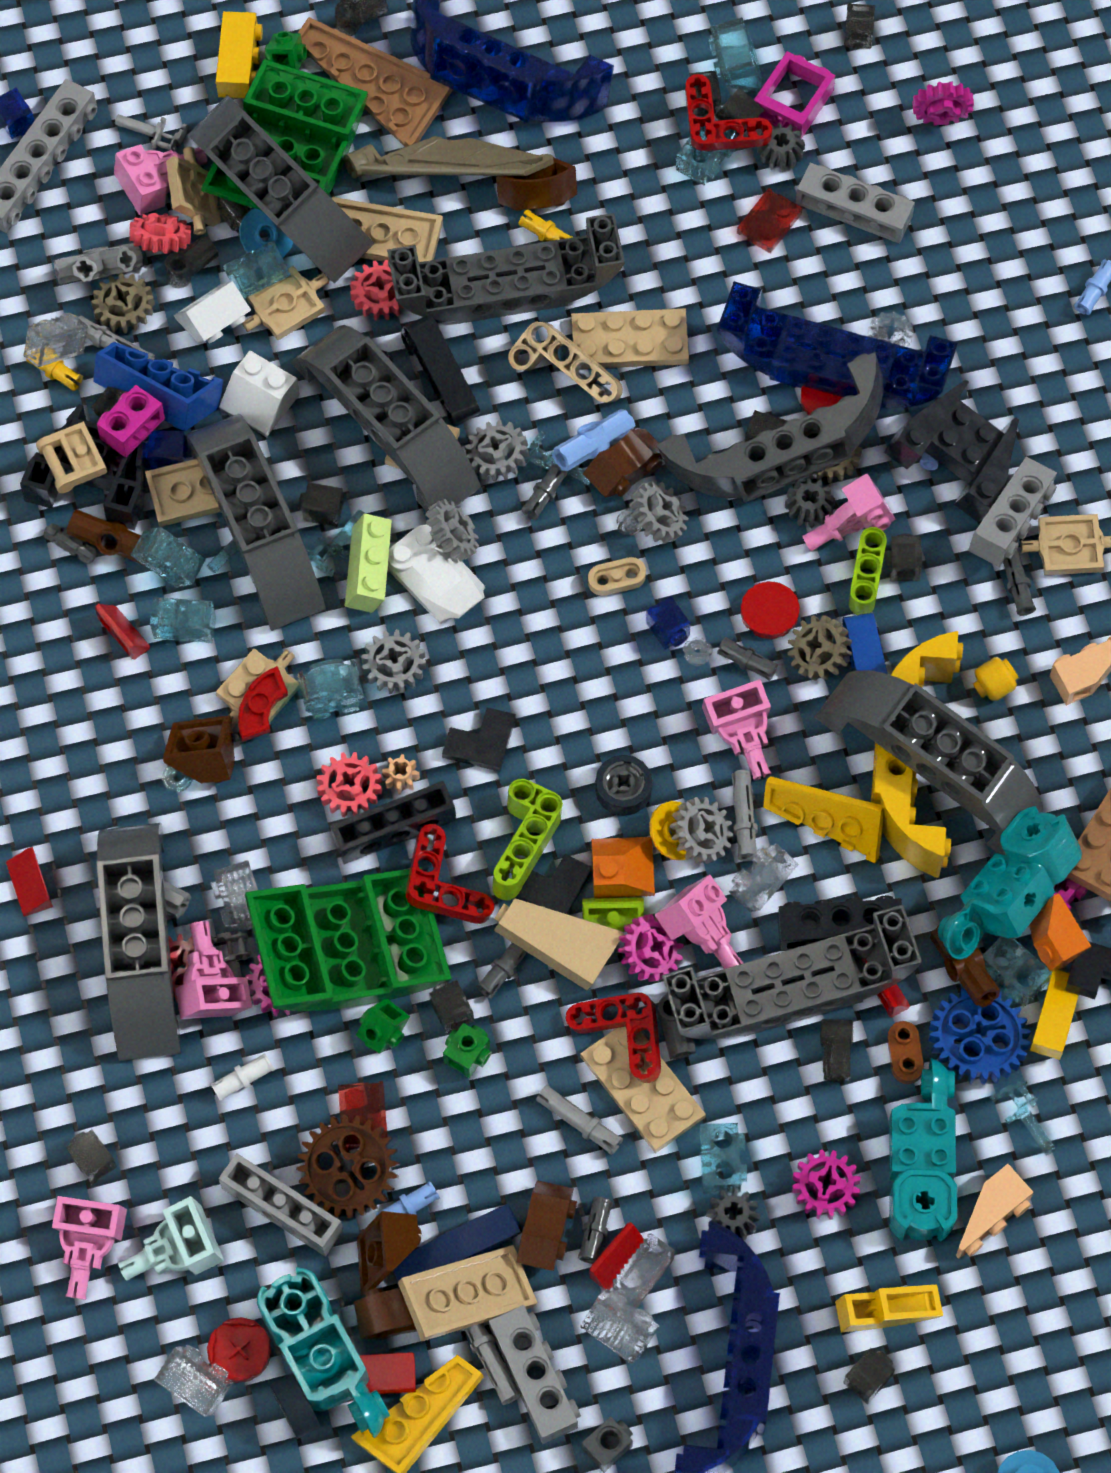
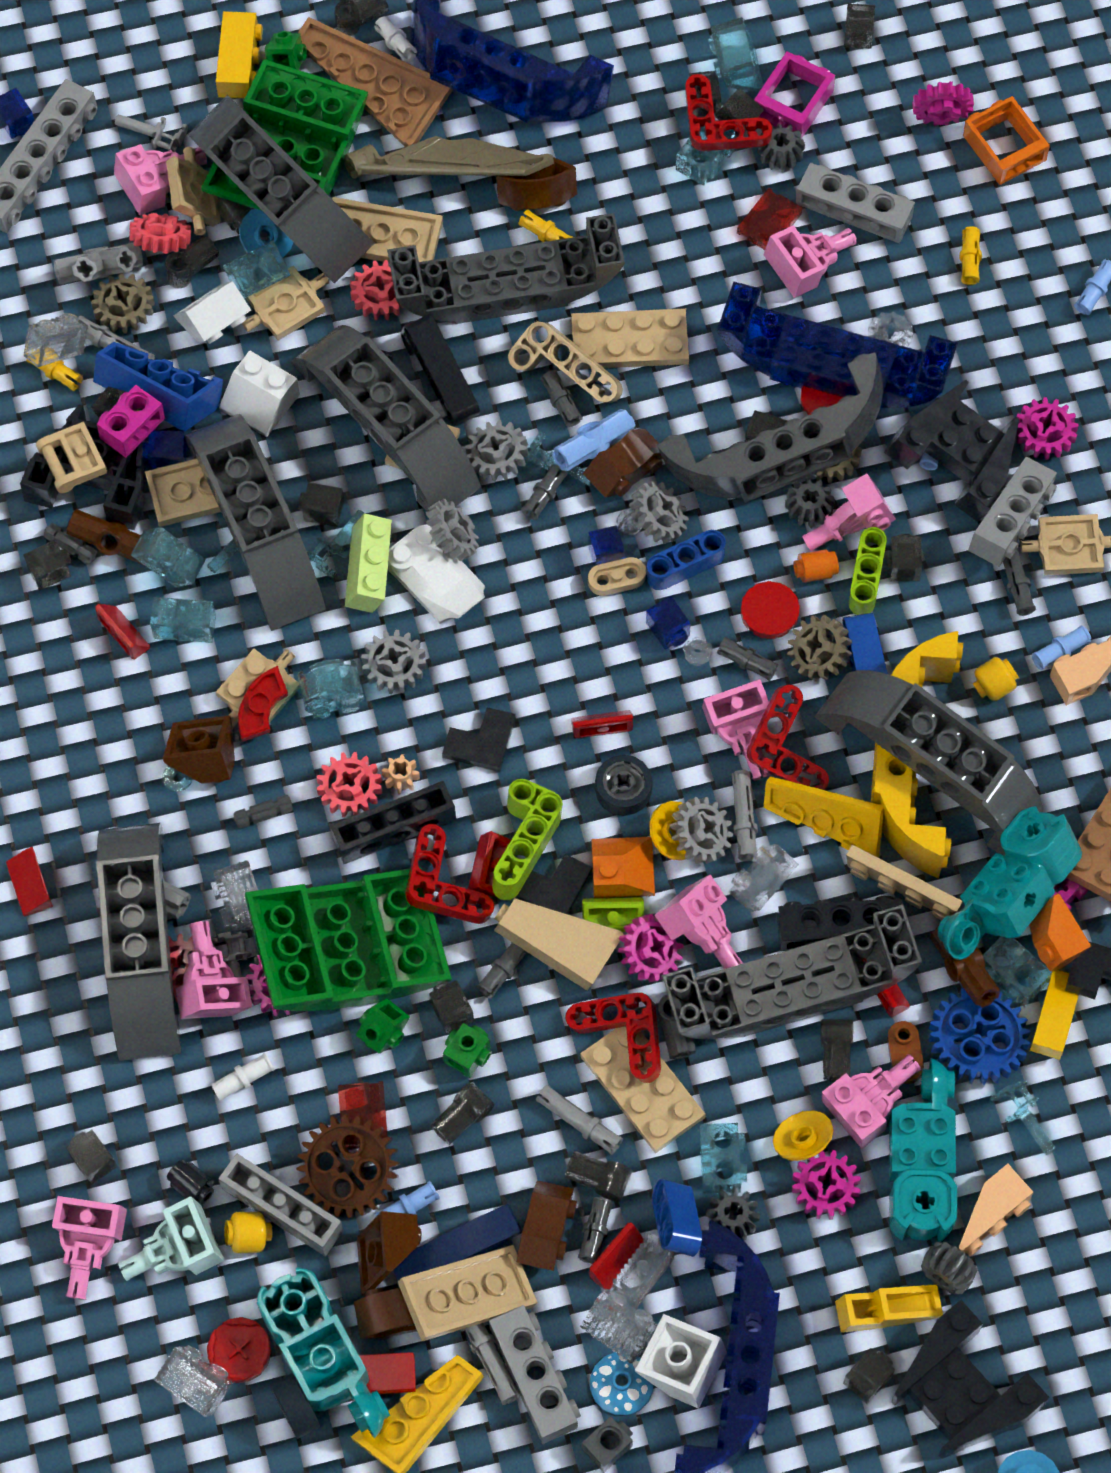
none -> clear smoke brick [23,540,72,591]
none -> black brick [166,1159,214,1204]
none -> yellow head [224,1211,272,1253]
none -> dark grey axle [233,795,293,828]
none -> white pin [374,16,417,62]
none -> clear smoke piece [431,1082,495,1145]
none -> red slope [468,831,512,897]
none -> dark grey pin [540,370,583,427]
none -> clear smoke piece [565,1151,633,1202]
none -> red slope [571,710,633,739]
none -> clear blue brick [588,525,625,566]
none -> dark azure dish [590,1352,653,1416]
none -> white slope [635,1314,727,1409]
none -> blue beam [646,530,726,590]
none -> blue beam [652,1179,702,1257]
none -> red beam [747,685,829,790]
none -> bright pink brick [763,225,856,298]
none -> yellow dish [773,1110,834,1161]
none -> orange brick [793,549,839,583]
none -> bright pink brick [822,1054,921,1149]
none -> tan plate [846,845,963,921]
none -> black wedge [892,1300,1050,1459]
none -> dark grey gear [921,1242,978,1294]
none -> yellow pin [959,226,982,285]
none -> orange window [963,96,1050,185]
none -> dark pink gear [1016,397,1079,460]
none -> light blue pin [1032,626,1091,670]

